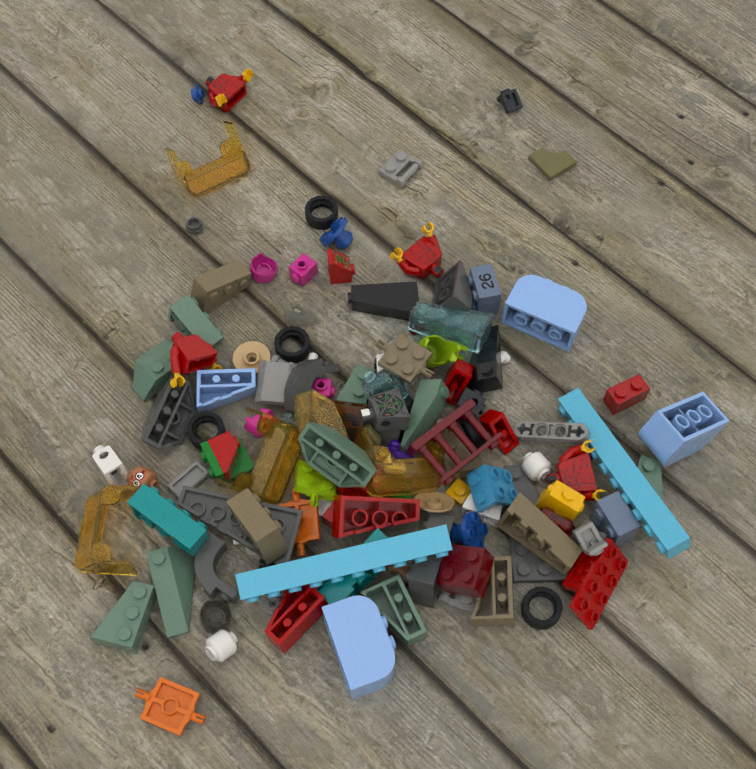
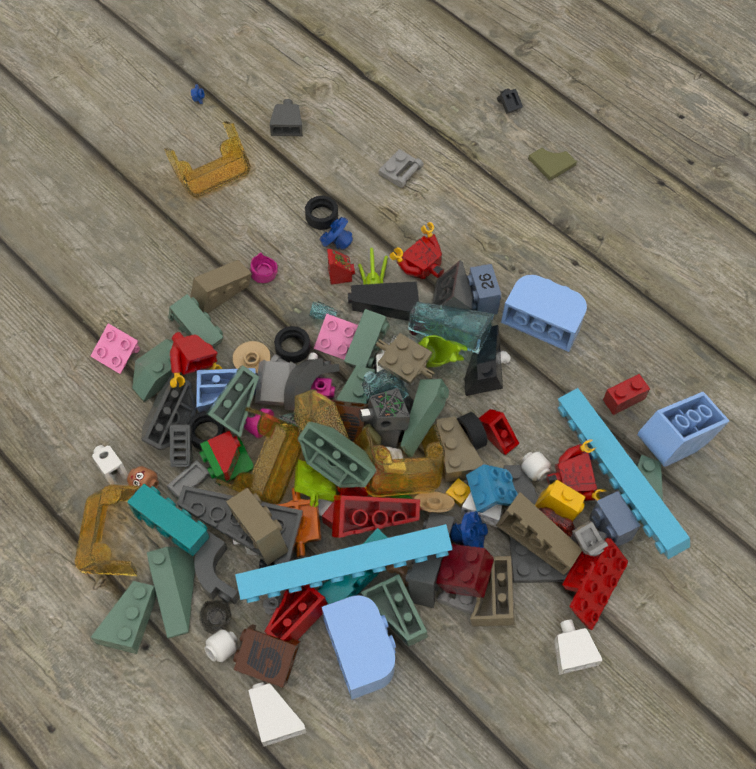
orange plate [134,677,206,737] -> none
dark grey plate [186,217,204,234] -> none
red torso [206,69,254,113] -> none
dark pink brick [289,253,318,287] -> none
dark purple arm [387,439,414,464] -> none
dark red fence [407,399,502,488] -> none
red slope [443,358,473,406] -> none
black brick [454,387,486,416] -> none
light grey beam [514,421,590,444] -> none
black tyre [521,587,563,630] -> none
none -> bright pink hinge [91,323,140,374]
none -> dark grey slope [170,424,193,467]
none -> sand green wedge [206,365,259,437]
none -> reddish brown panel [233,624,301,688]
none -> white slope [248,682,306,747]
none -> dark grey torso [270,99,303,136]
none -> clear light blue cone [309,301,338,319]
none -> bright pink hinge [314,314,358,360]
none -> sand green wedge [344,309,390,369]
none -> lime plant [358,248,388,284]
none -> white torso [554,619,602,675]

